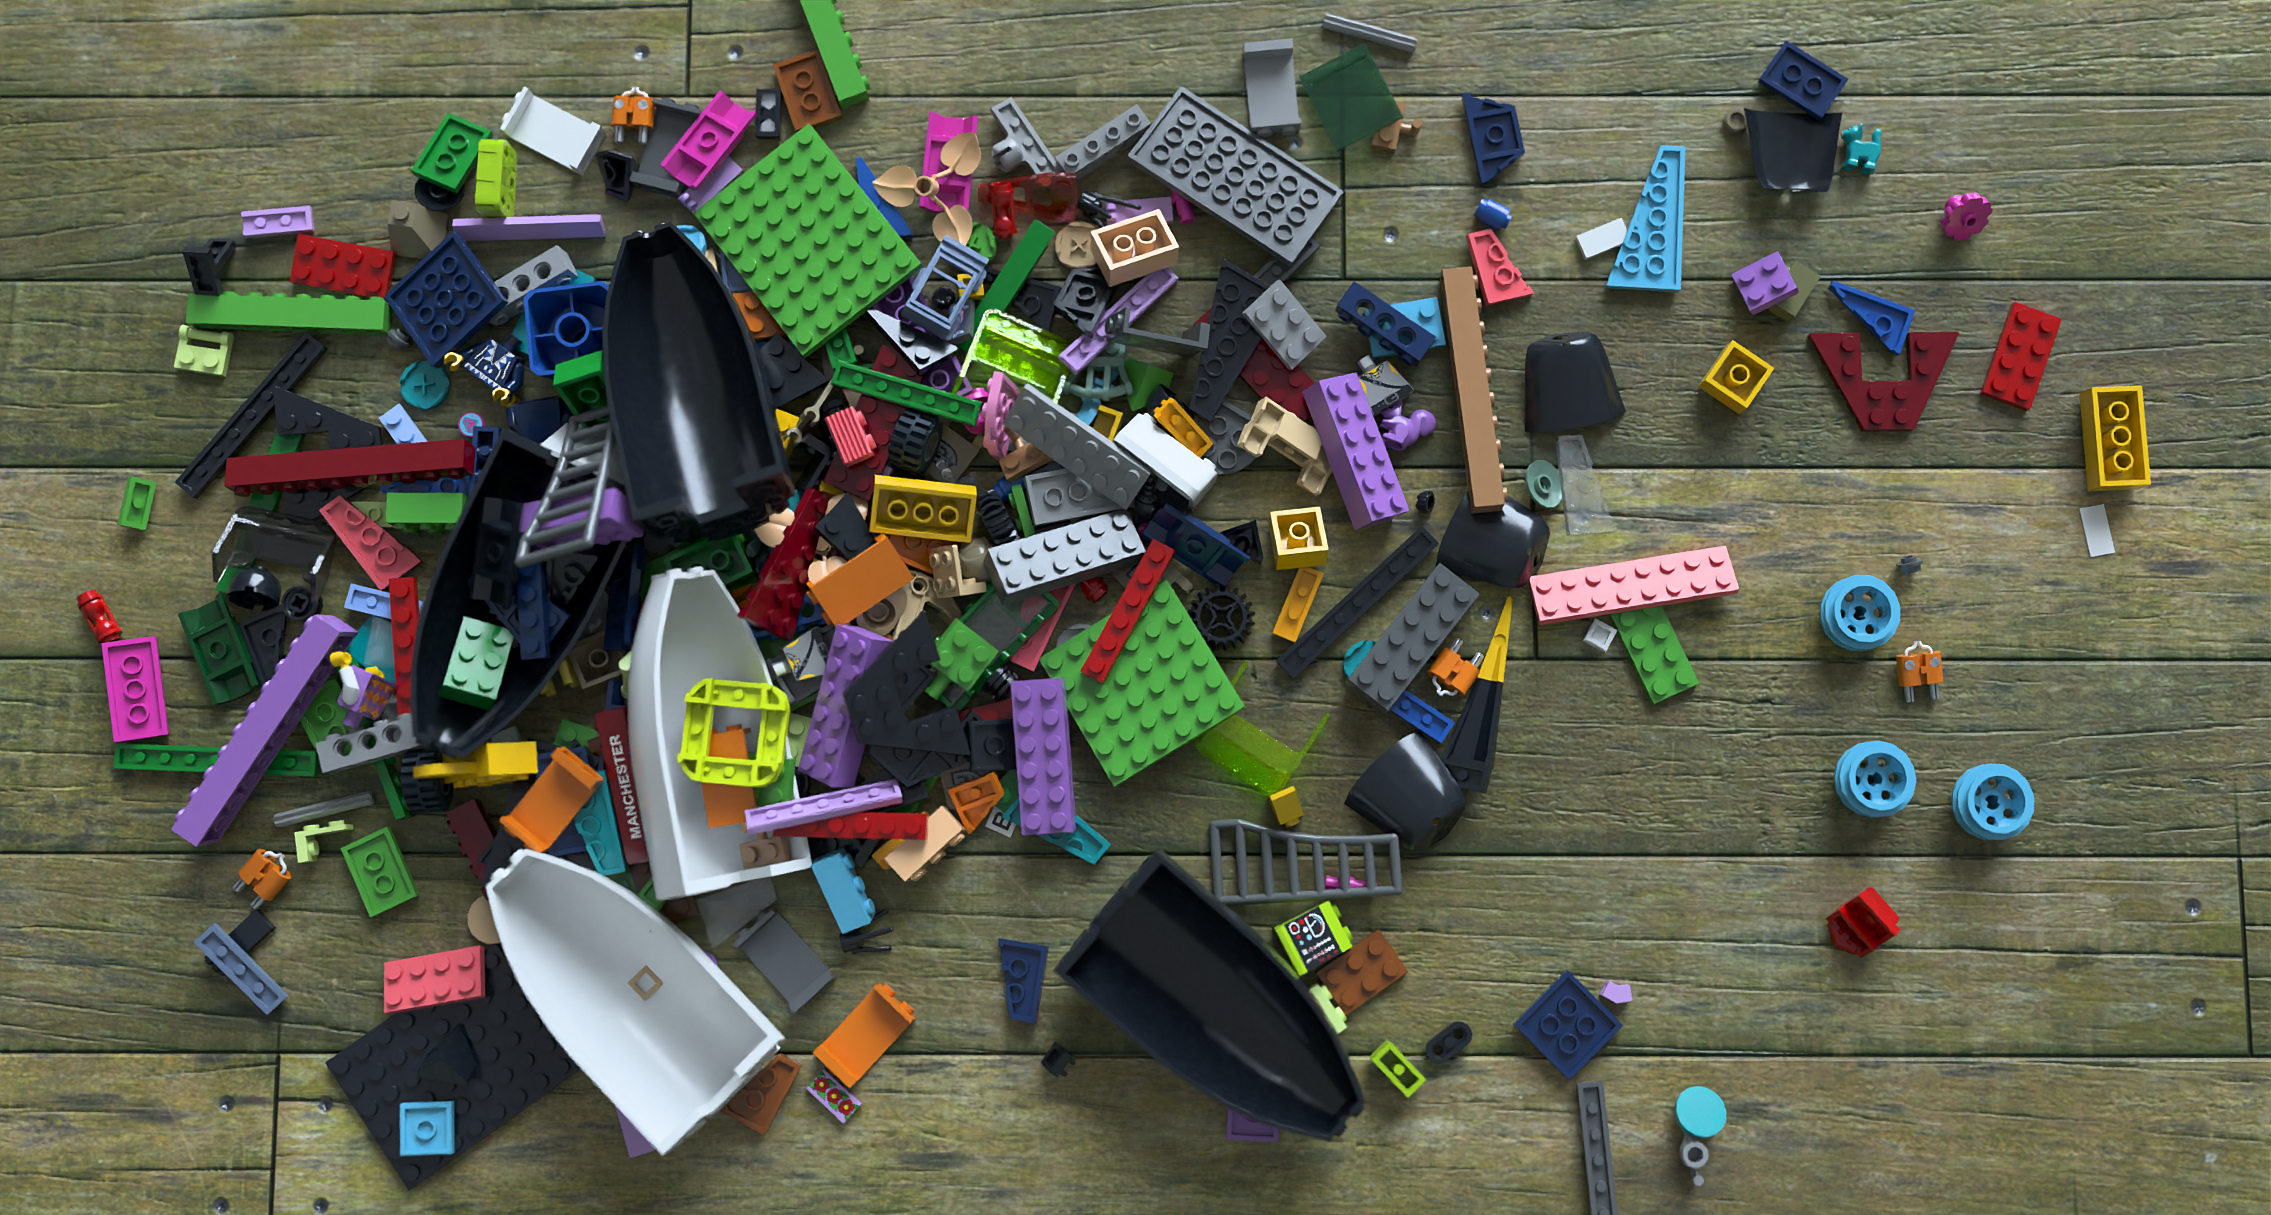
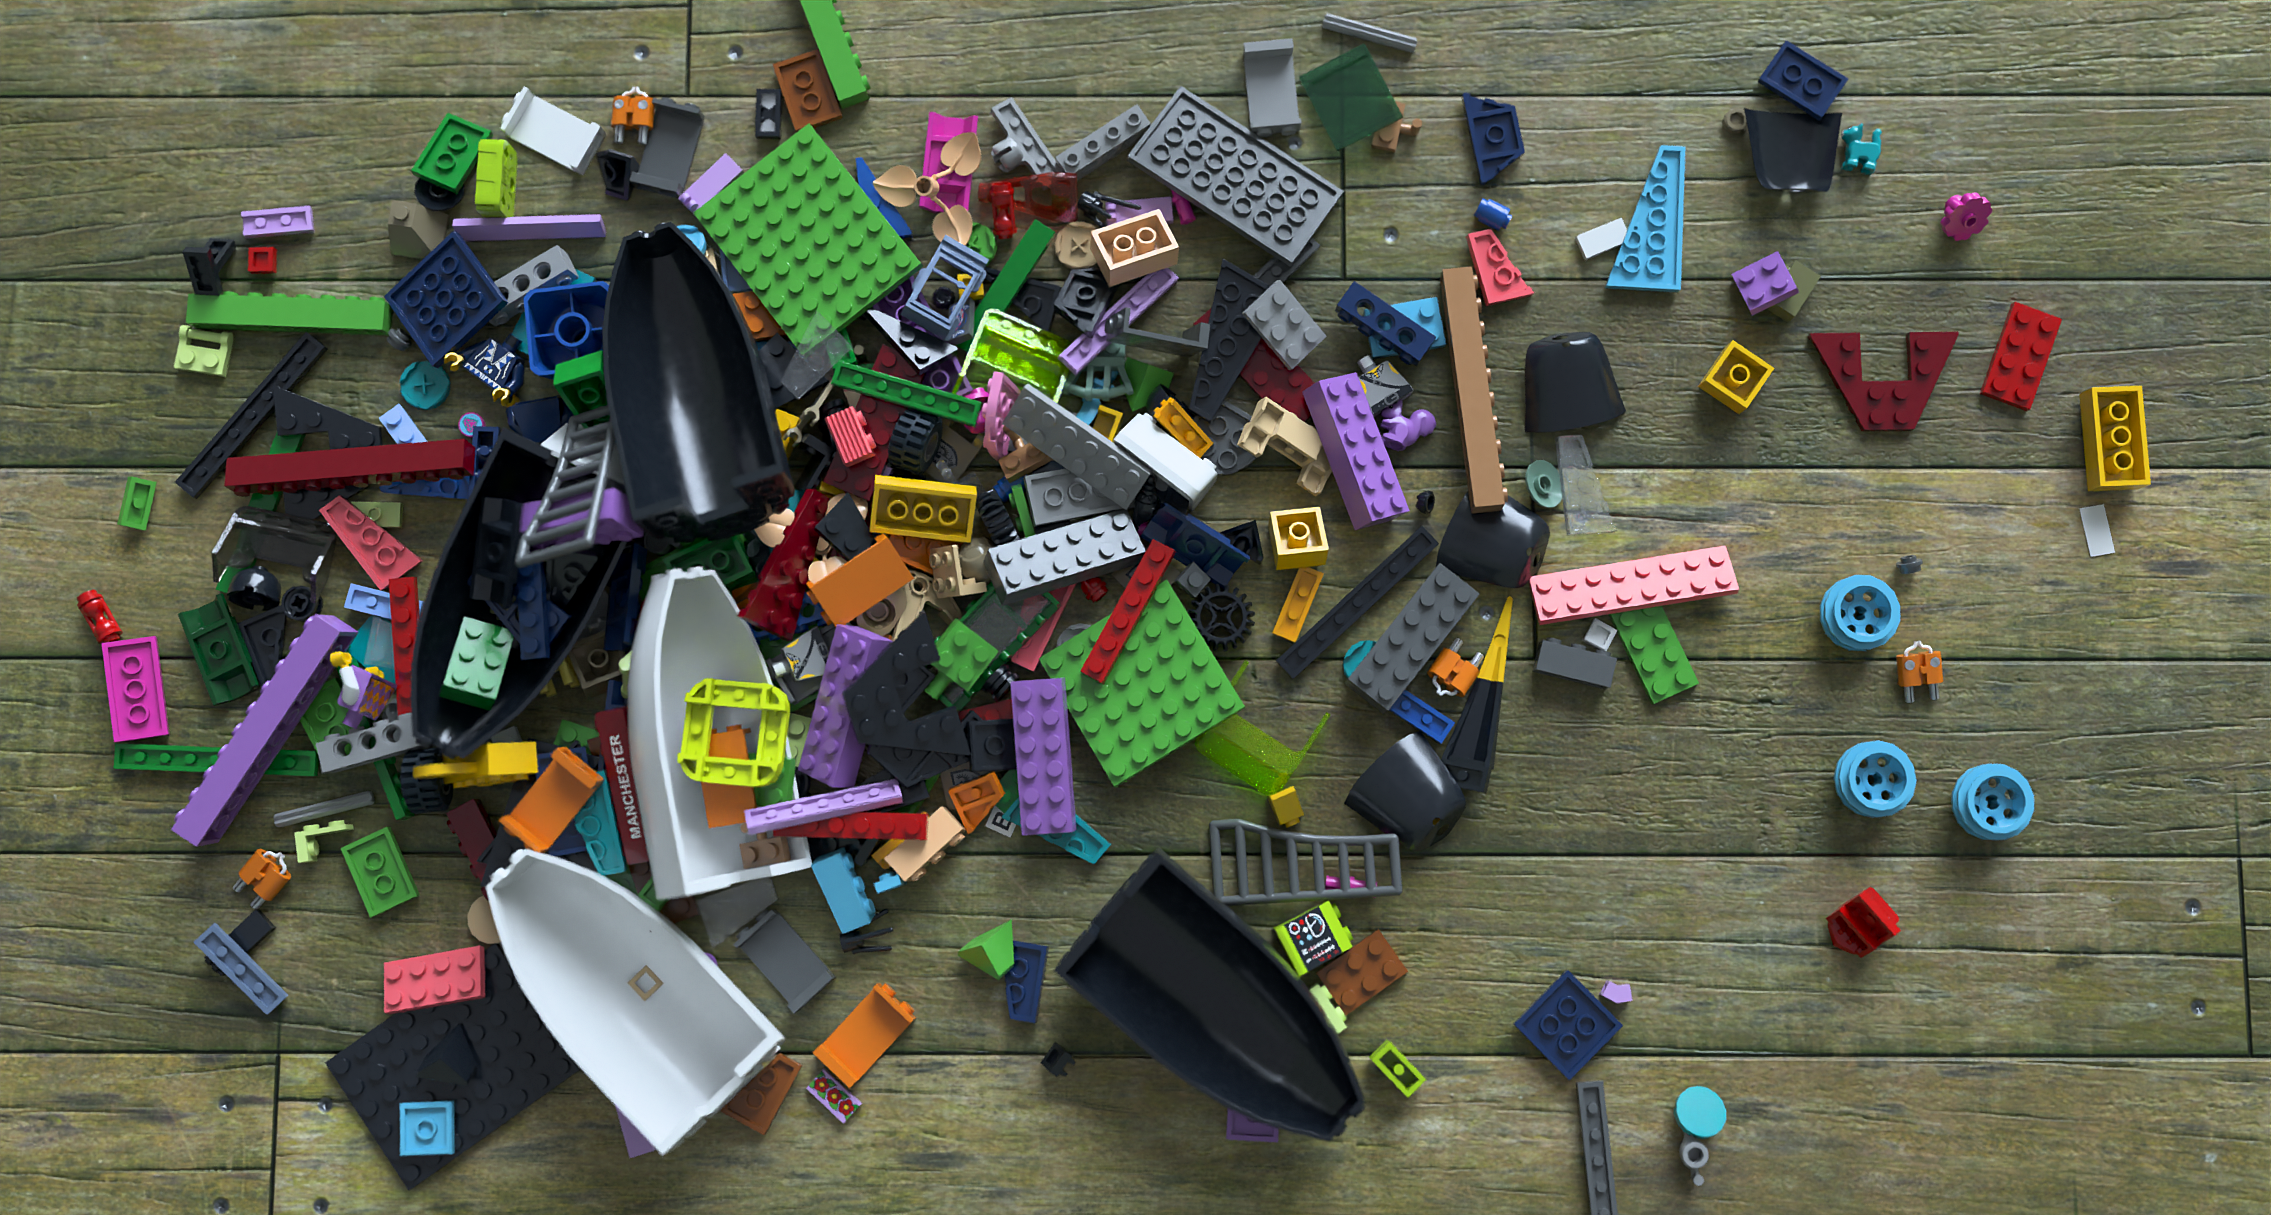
red plate [289,234,397,301] -> none
bright green brick [386,493,468,535] -> none
dark pink piece [660,91,758,191] -> none
black plate [1425,1021,1472,1063] -> none
blue wing [1828,281,1915,356] -> none
none -> red plate [248,247,277,274]
none -> clear wing [781,310,853,399]
none -> medium azure plate [874,872,907,893]
none -> bright green slope [958,919,1014,980]
none -> dark grey plate [1175,562,1211,598]
none -> dark grey brick [1532,638,1617,690]

